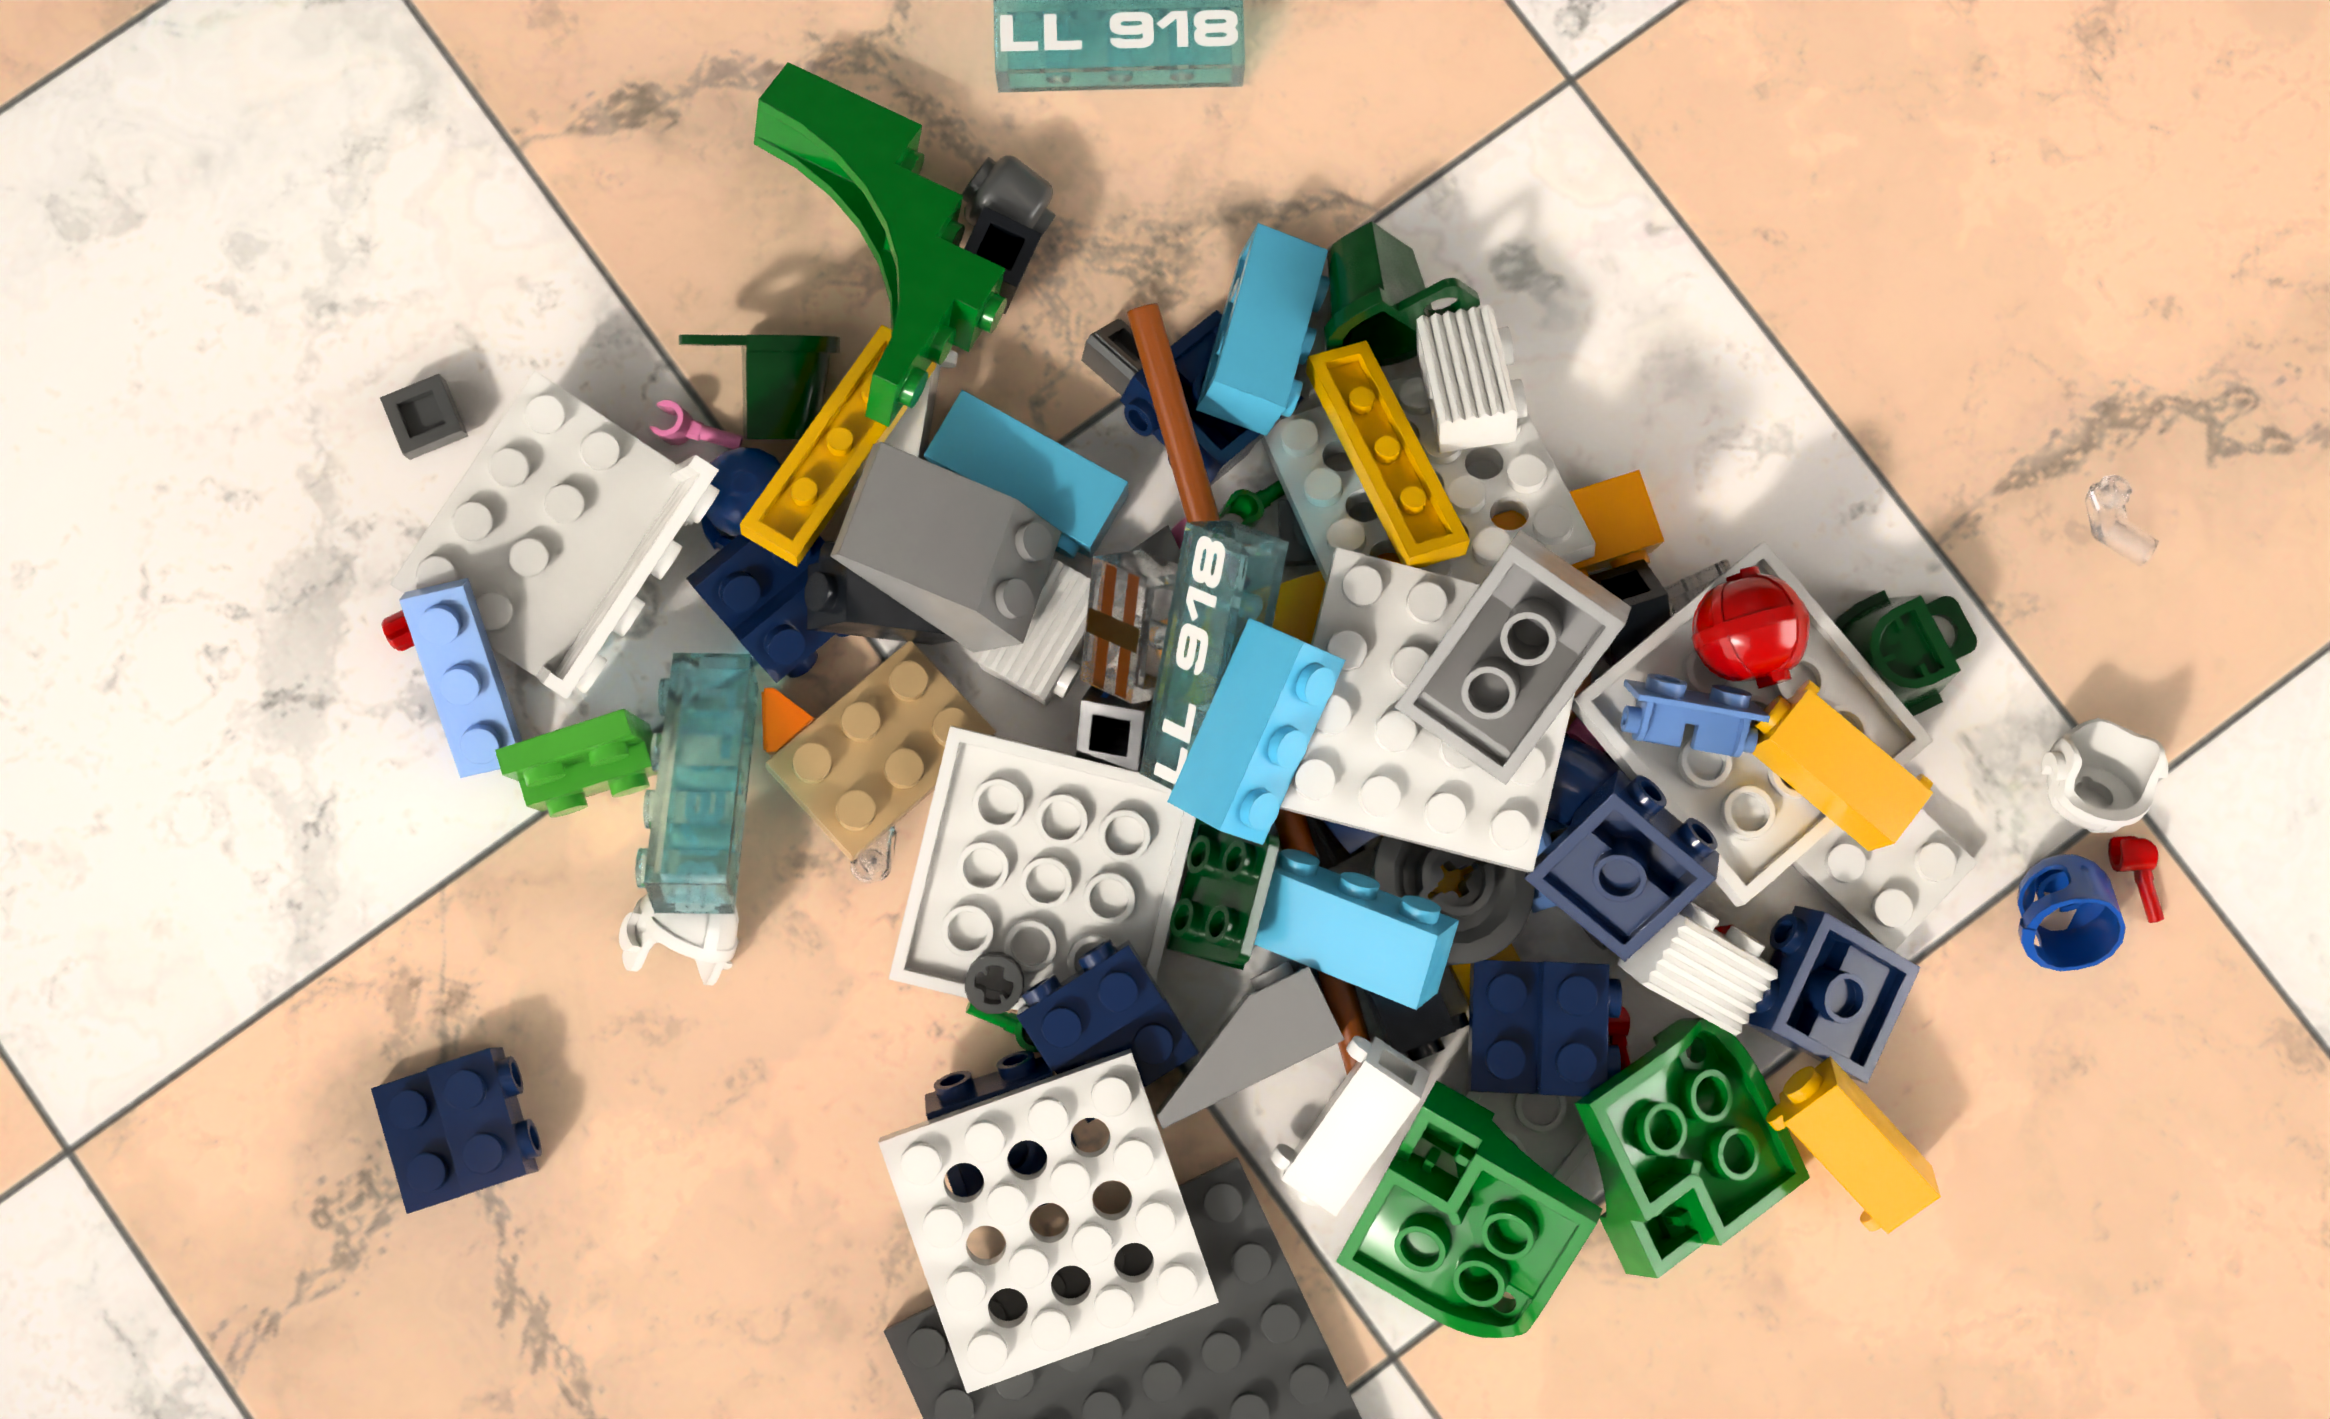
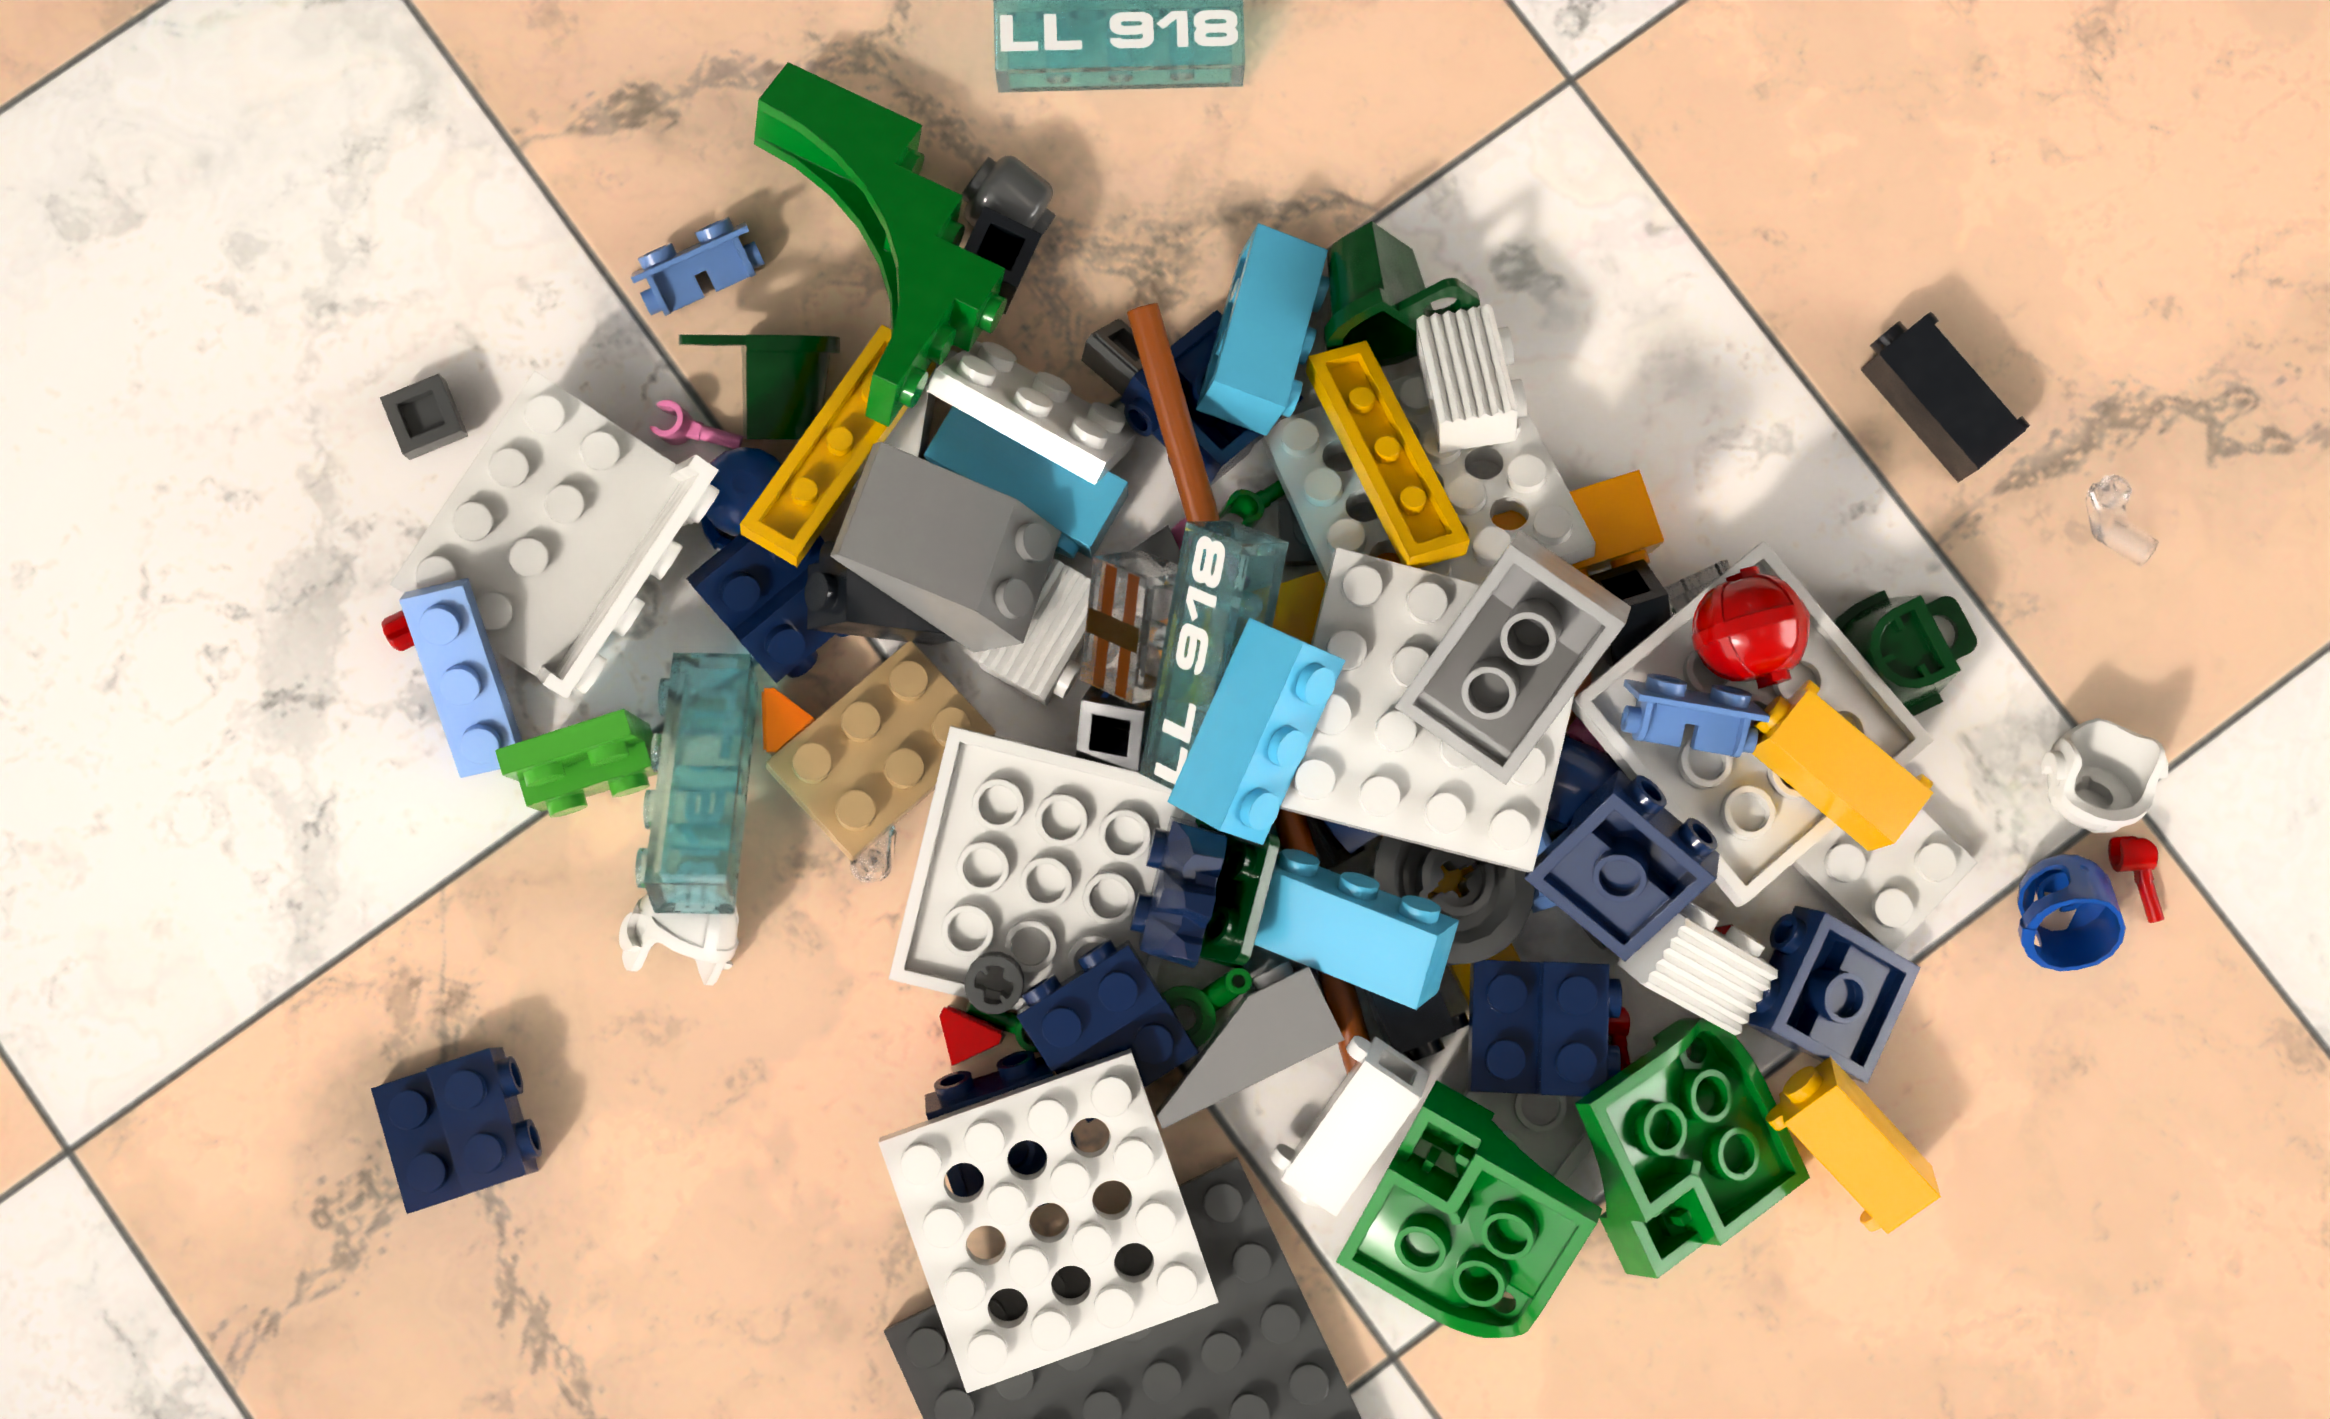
none -> medium blue hinge [631,217,765,316]
none -> white plate [926,341,1138,485]
none -> red slope [939,1005,1006,1066]
none -> dark blue plate [1130,816,1227,968]
none -> green plate [1163,968,1252,1048]
none -> black brick [1861,312,2030,483]

